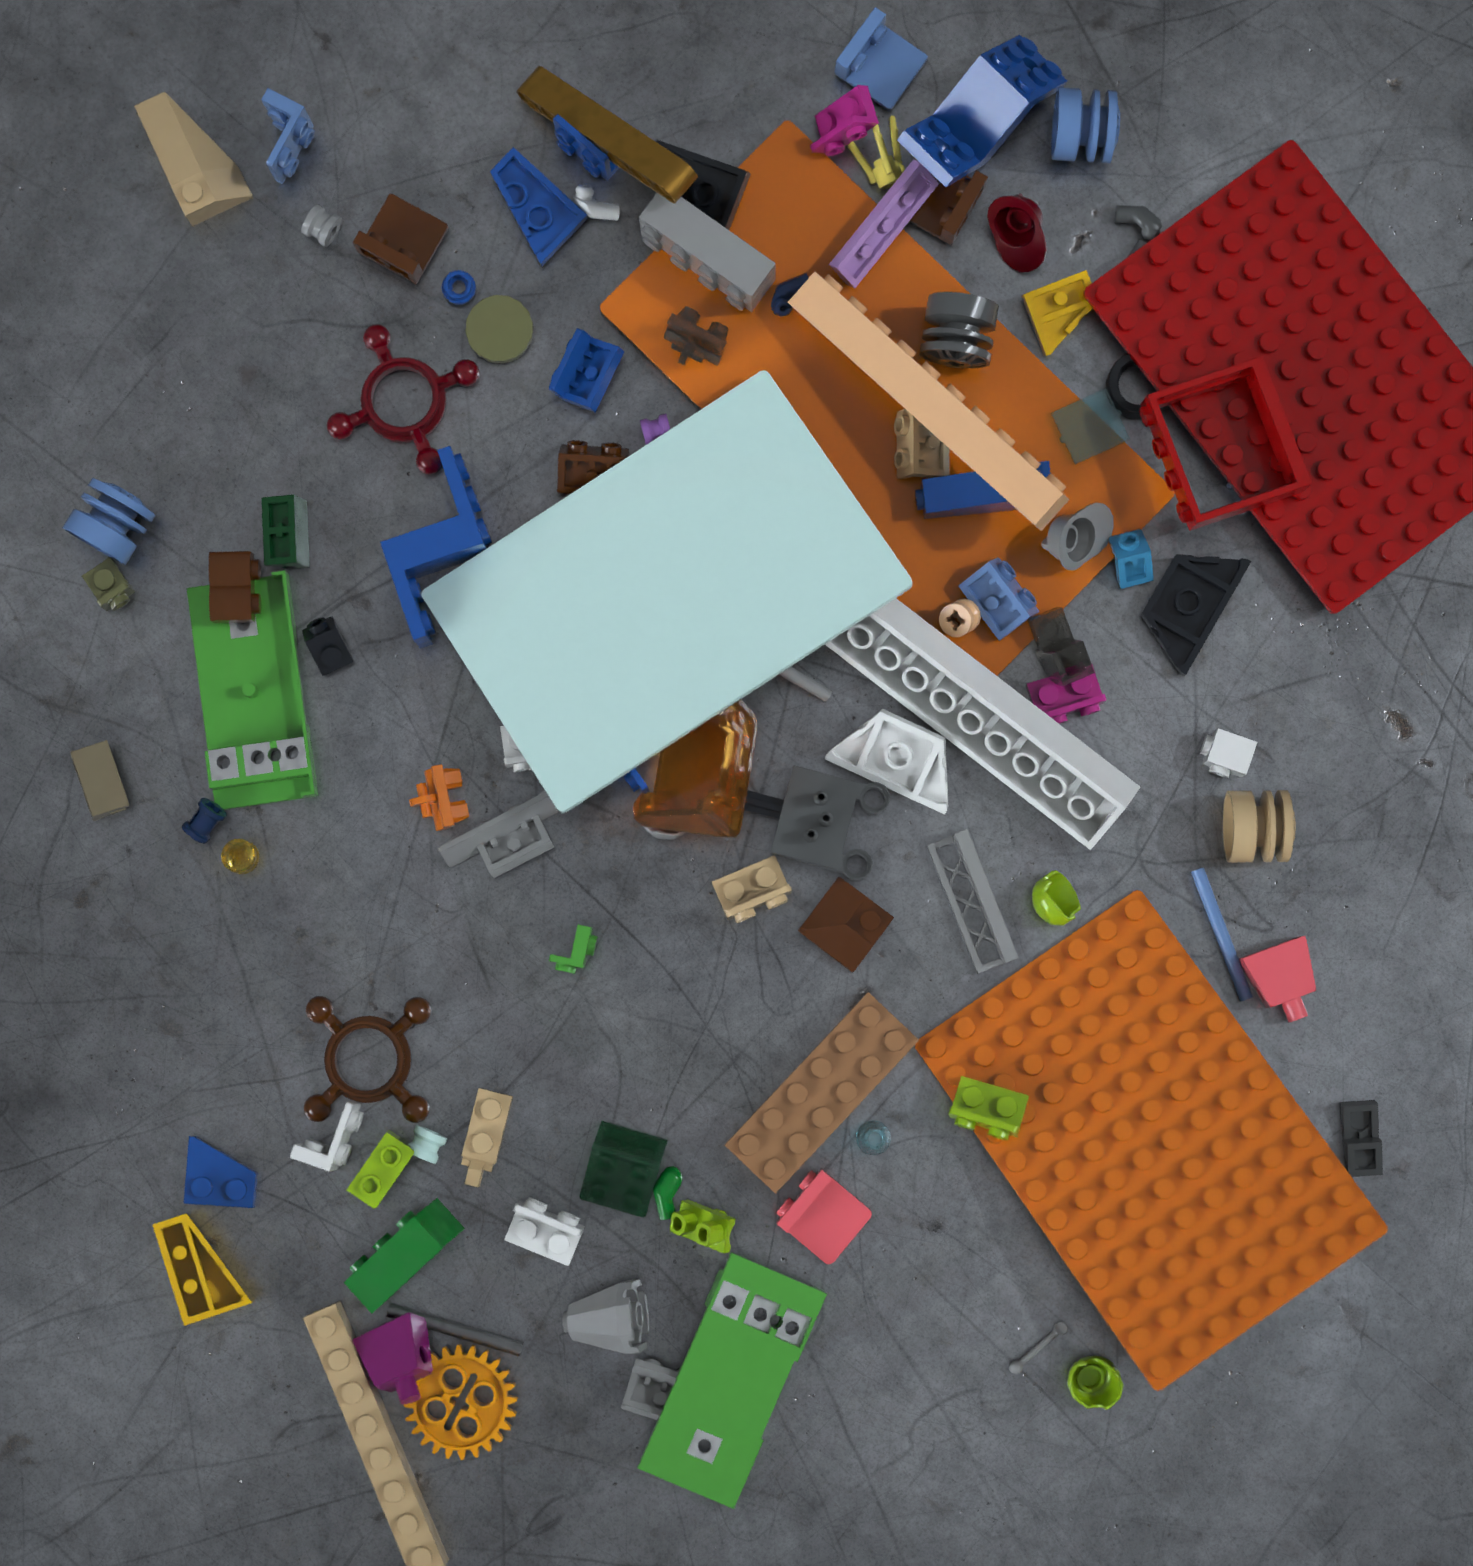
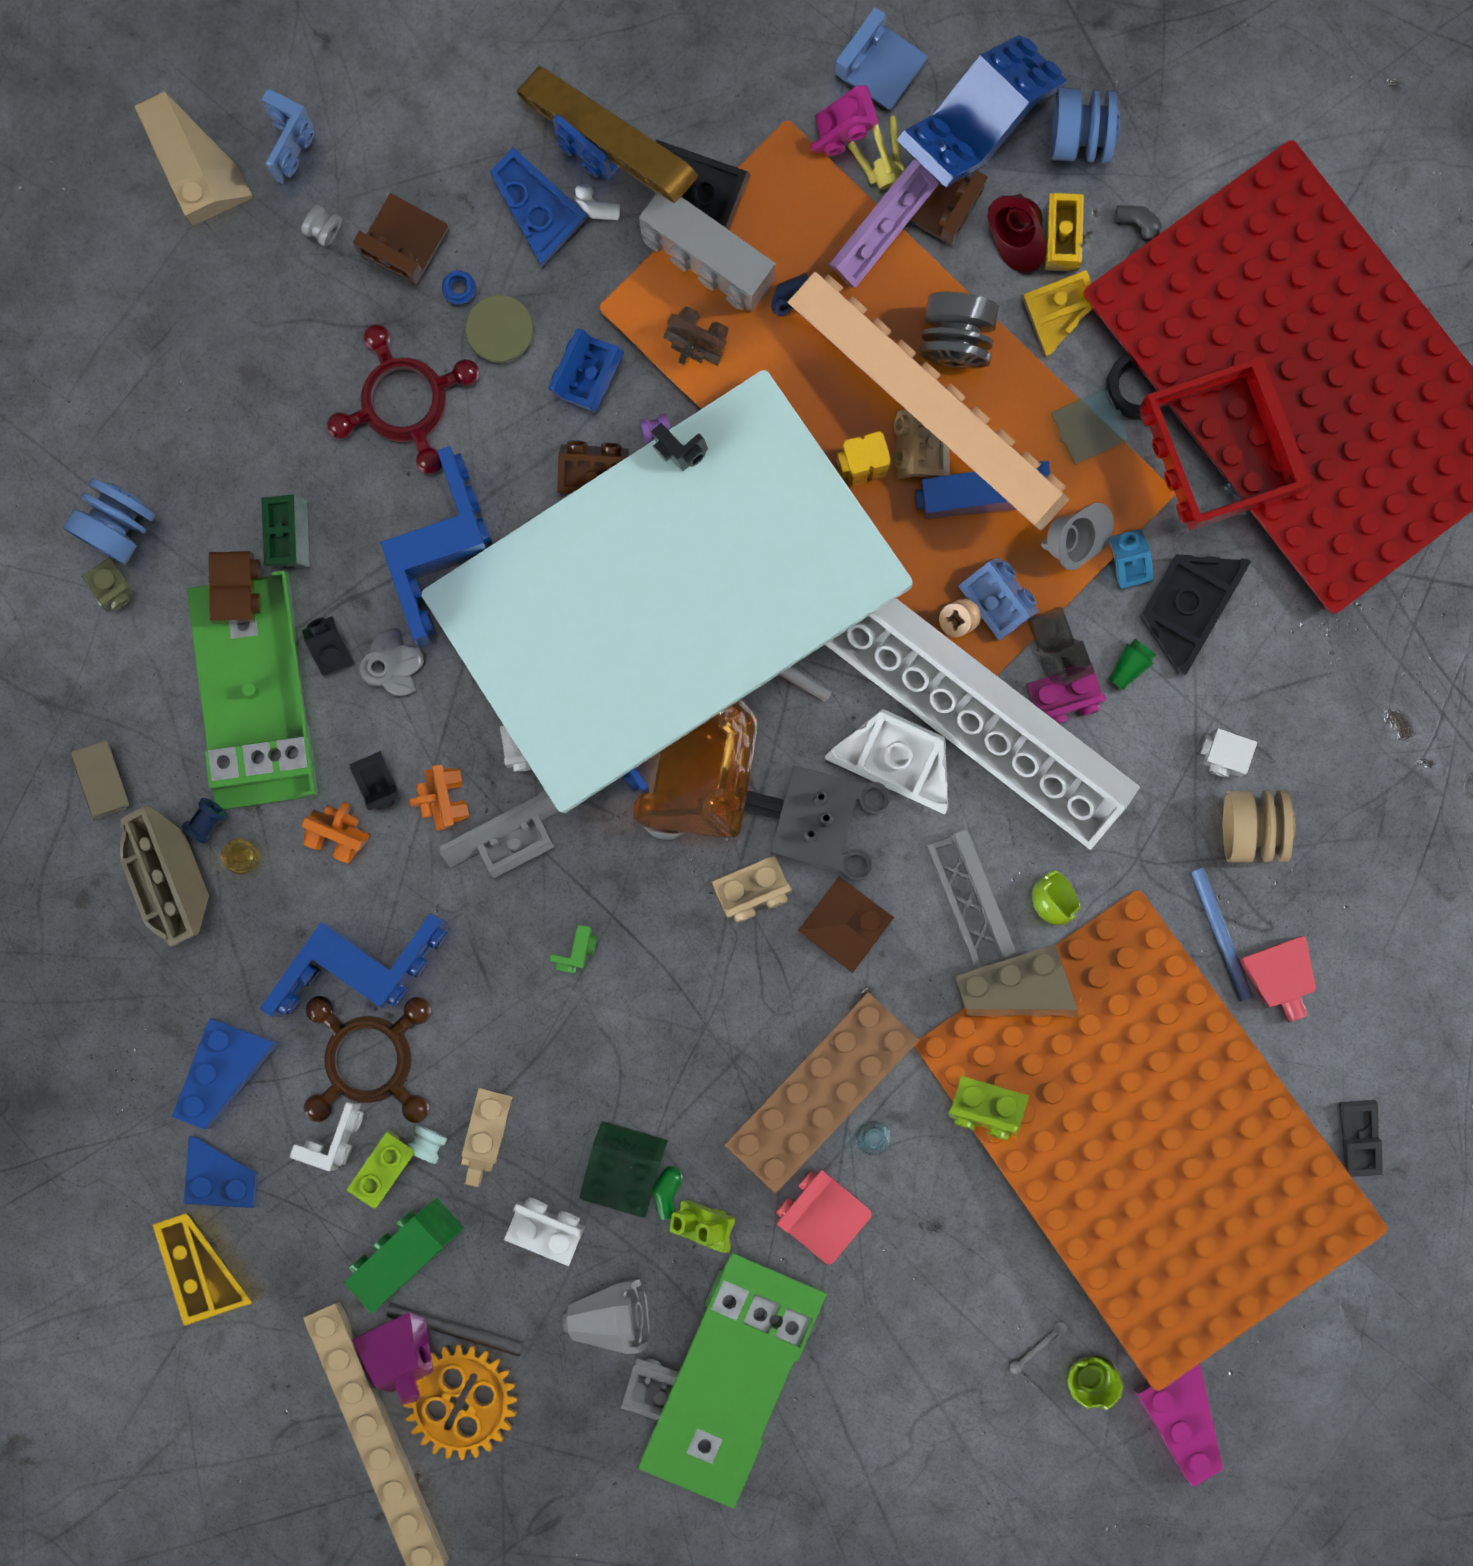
none -> dark tan wedge [120,805,209,947]
none -> blue wedge [172,1018,280,1129]
none -> blue bracket [259,913,449,1017]
none -> orange hips [301,802,370,864]
none -> black bracket [349,751,400,810]
none -> light grey plate [359,628,426,696]
none -> black bracket [651,423,708,471]
none -> yellow brick [836,431,891,486]
none -> dark tan wedge [955,944,1078,1017]
none -> yellow brick [1044,193,1084,272]
none -> green cone [1108,638,1156,691]
none -> dark pink wedge [1134,1364,1223,1487]

